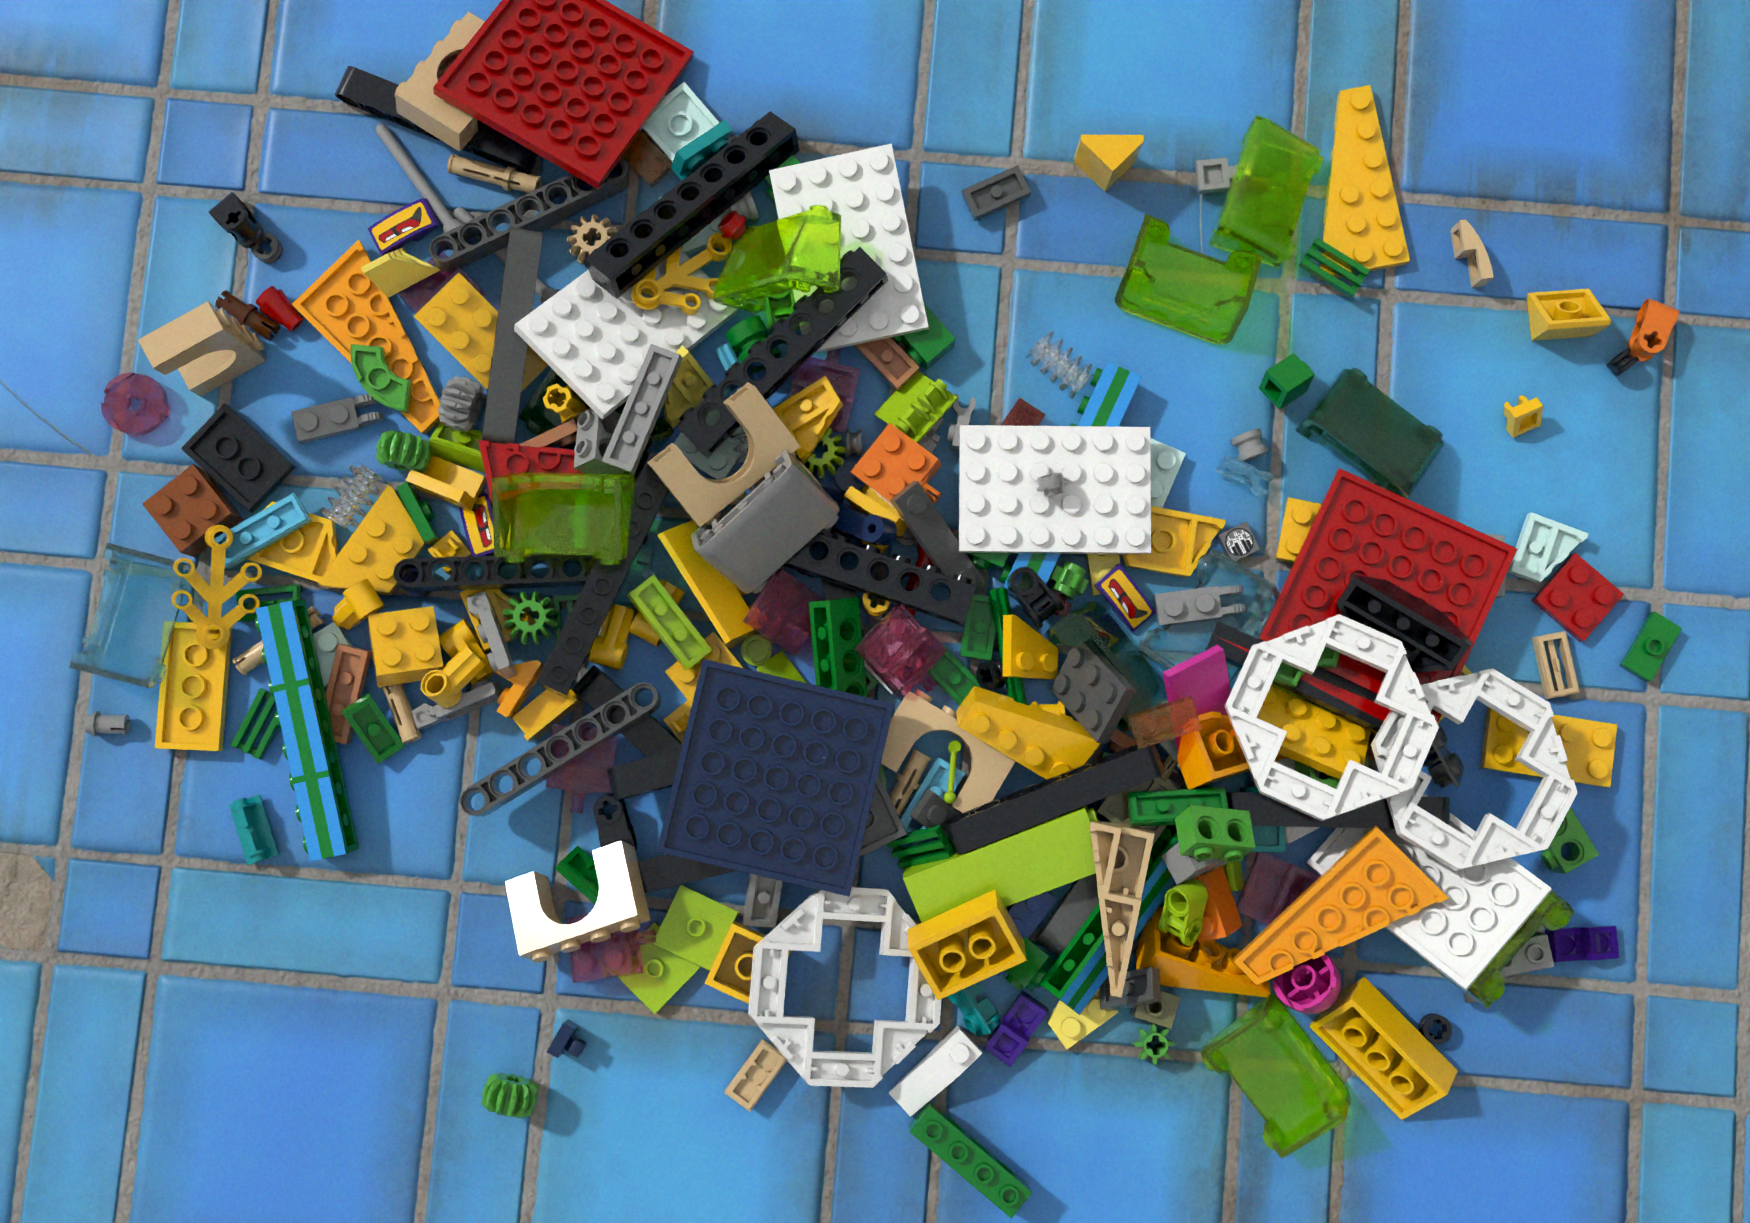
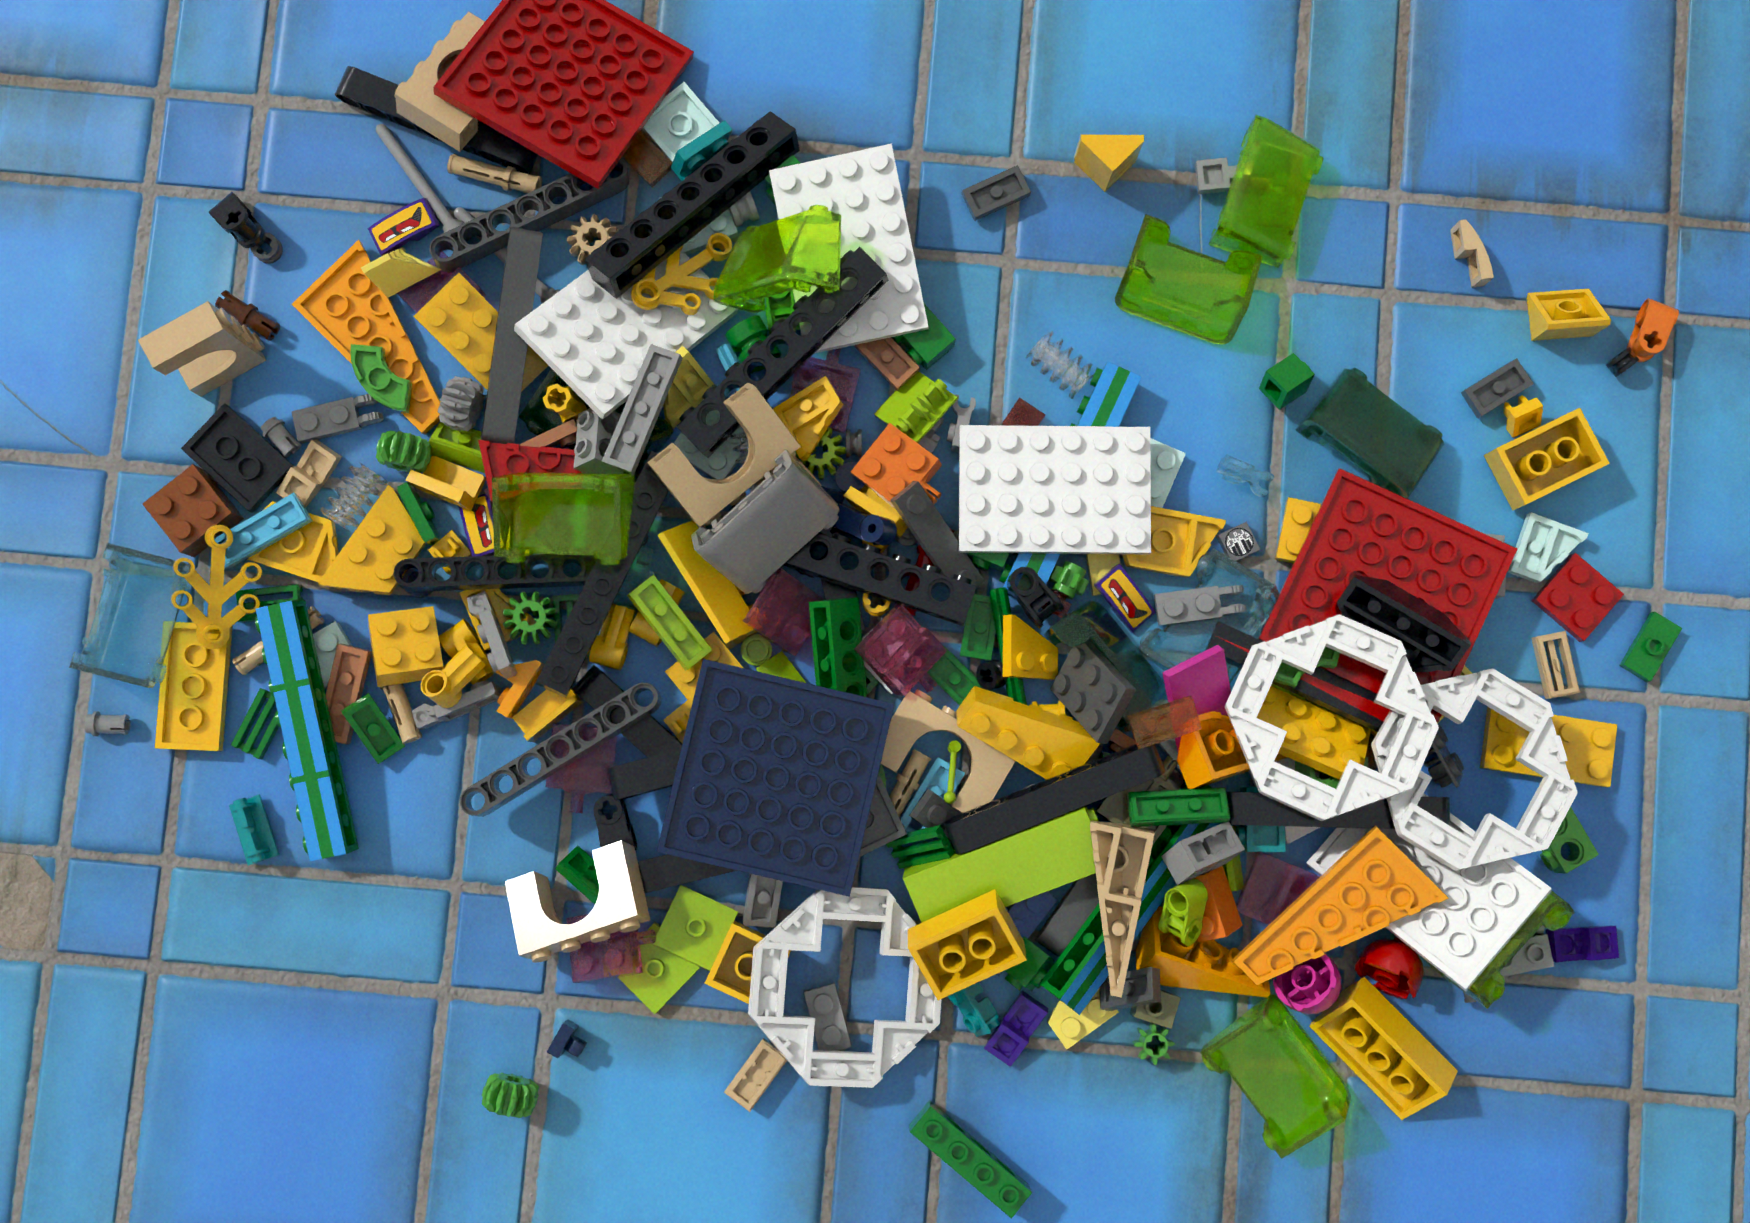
clear pink plate [101,372,170,437] -> none
red cone [256,286,304,332] -> none
yellow piece [332,579,385,630] -> none
red plate [718,210,746,240] -> none
white slope [888,1025,982,1117] -> none
light grey plate [1037,472,1068,497] -> none
bright green brick [1175,805,1256,863] -> none
light grey wheel [1230,428,1269,464] -> none
green tile [1299,238,1370,298] -> none
yellow wing [1317,85,1410,281] -> none
black bush [1419,1013,1452,1044] -> none
none -> light grey pin [261,417,301,458]
none -> tan slope [276,439,342,508]
none -> light grey plate [804,982,852,1051]
none -> red cylinder [1355,937,1424,999]
none -> dark grey plate [1461,358,1534,418]
none -> yellow brick [1483,408,1610,511]

